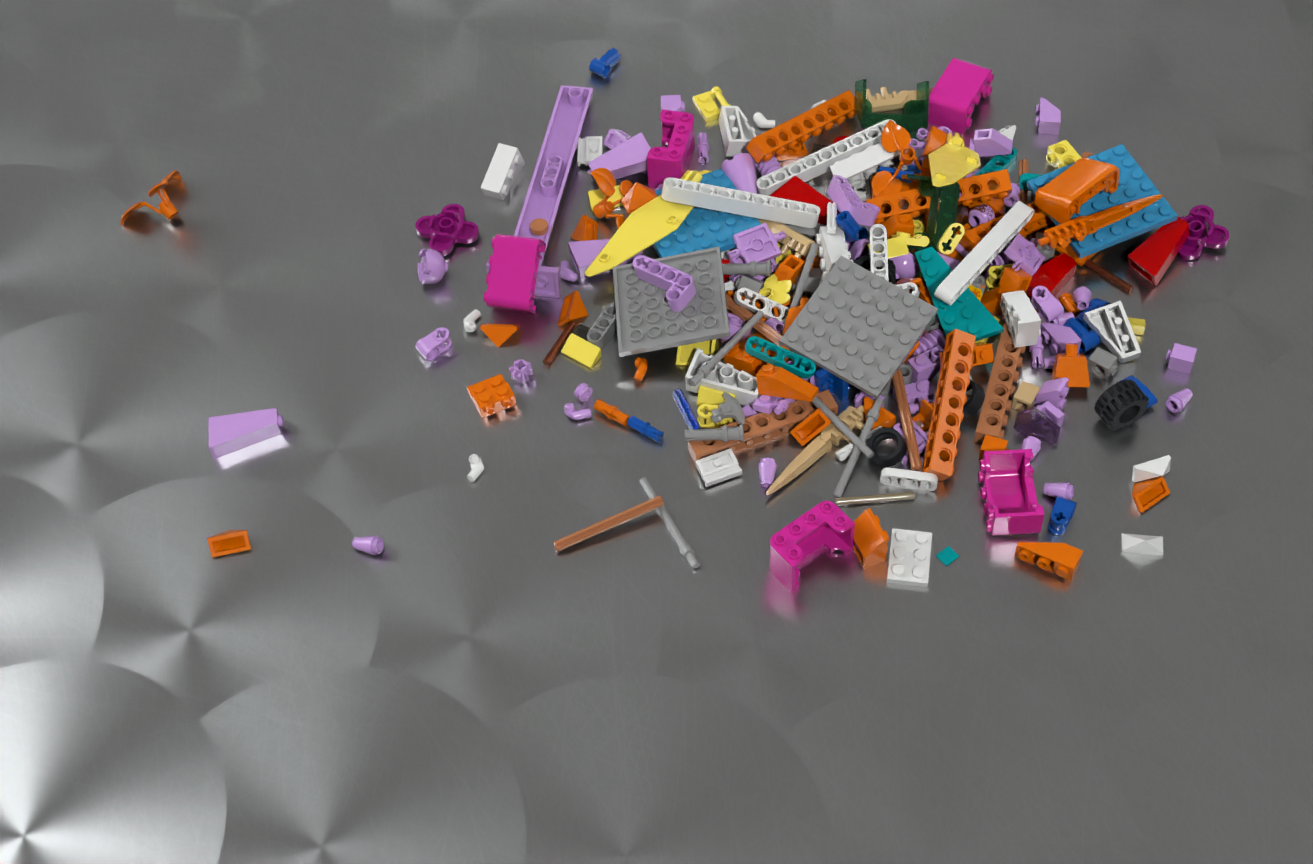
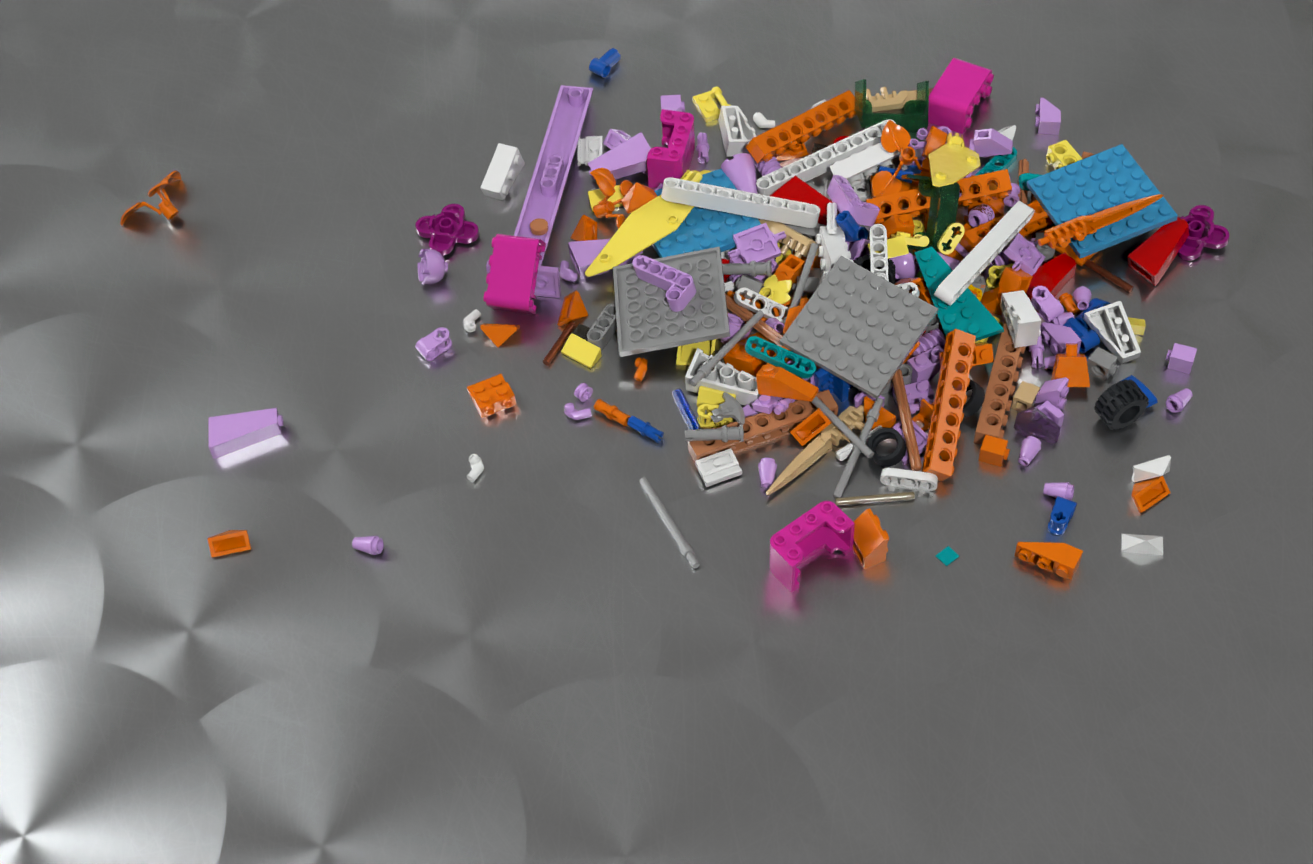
lavender gear [509,359,533,383] -> none
nougat axle [554,496,664,551] -> none
white plate [887,528,932,588] -> none
dark pink windscreen [978,449,1044,536] -> none
orange windscreen [1035,157,1120,224] -> none

